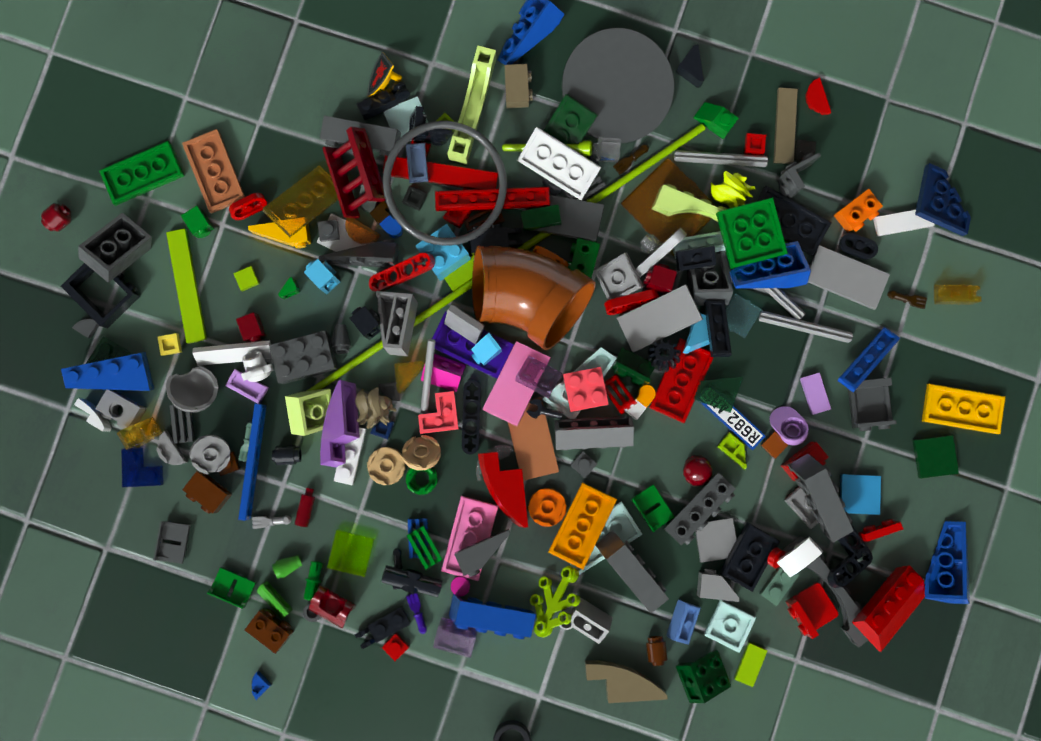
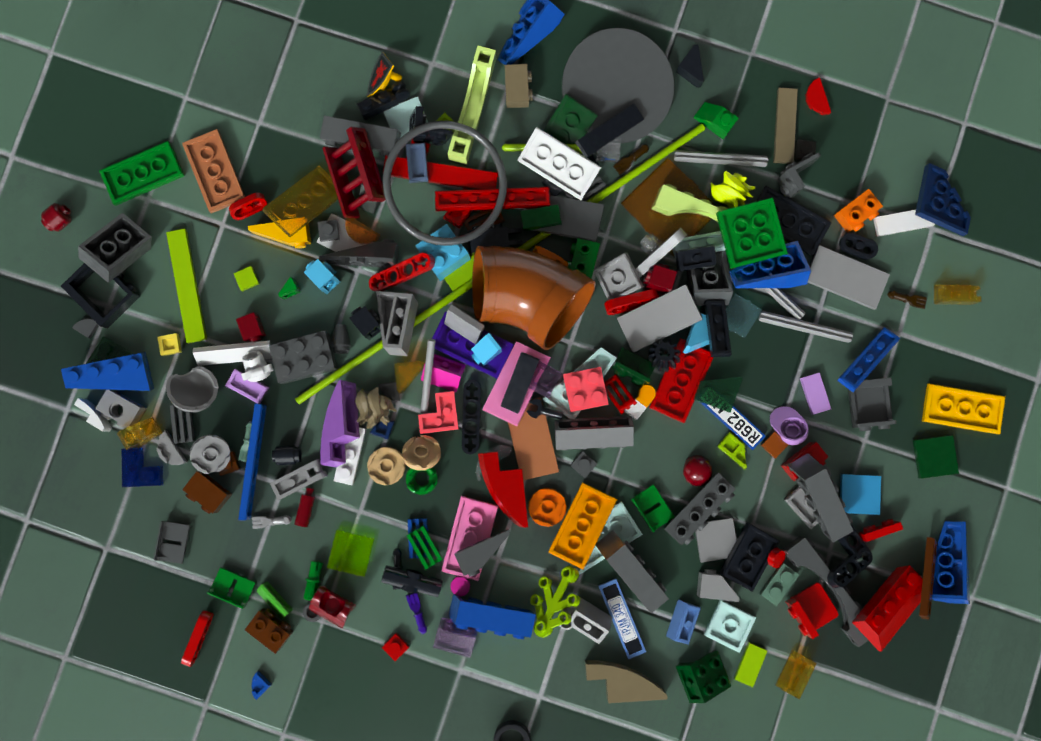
green brick [181,206,214,238] -> none
bright green cone [272,555,302,579] -> none
yellowish green slope [285,389,331,436] -> none
black hinge [354,606,411,649] -> none
leg [370,201,403,238] -> none
pearl dark grey tile [402,185,427,211] -> none
reddish brown brick [646,636,668,666] -> none
red plate [744,133,766,155] -> none
white slope [777,536,823,577] -> none
none -> red beam [181,610,214,667]
none -> light grey plate [270,459,328,500]
none -> black tile [501,352,540,414]
none -> black tile [575,104,644,158]
none -> tile [598,578,646,660]
none -> clear yellow hinge [775,650,817,699]
none -> reddish brown tile [919,537,937,620]

